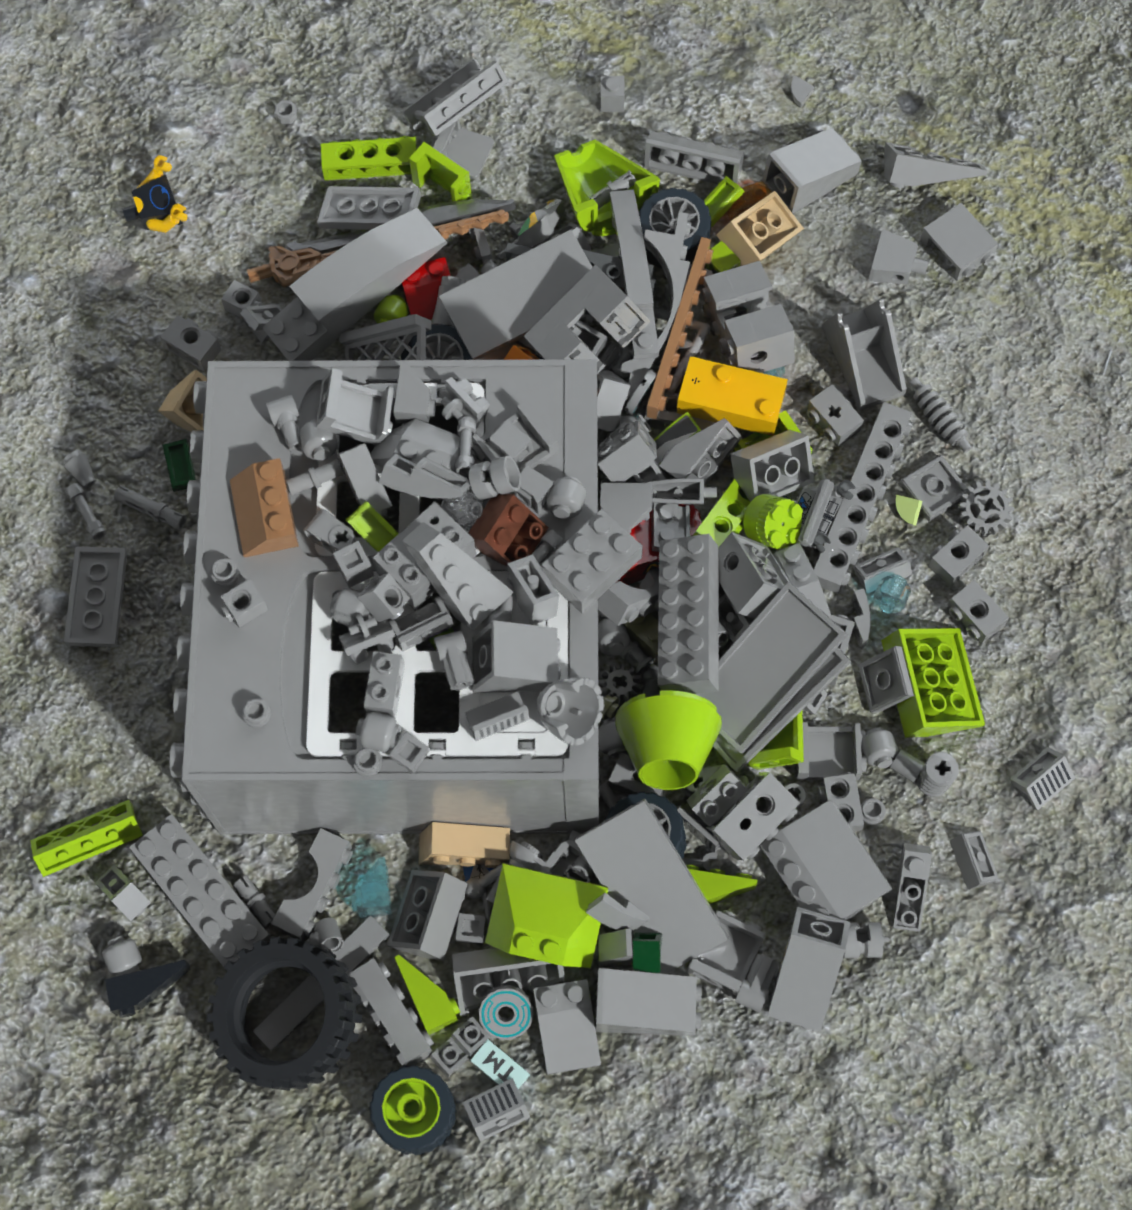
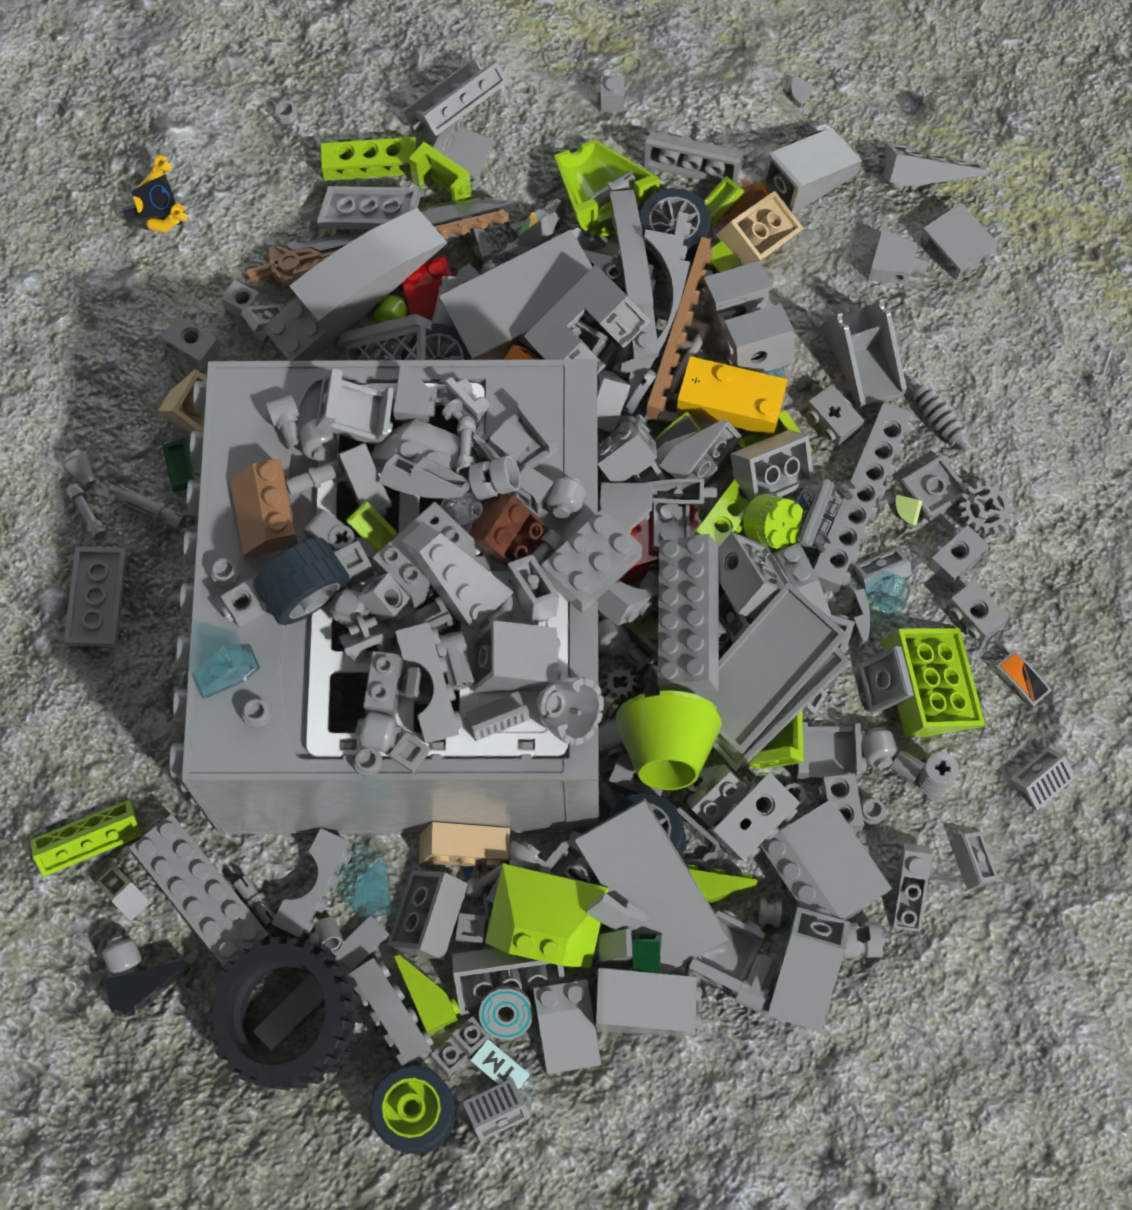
none -> clear light blue slope [192,644,260,699]
none -> black wheel [253,537,350,625]
none -> light grey arch [396,622,463,744]
none -> light grey tile [399,667,433,704]
none -> light grey wheel [758,899,782,928]
none -> slope [994,650,1052,706]

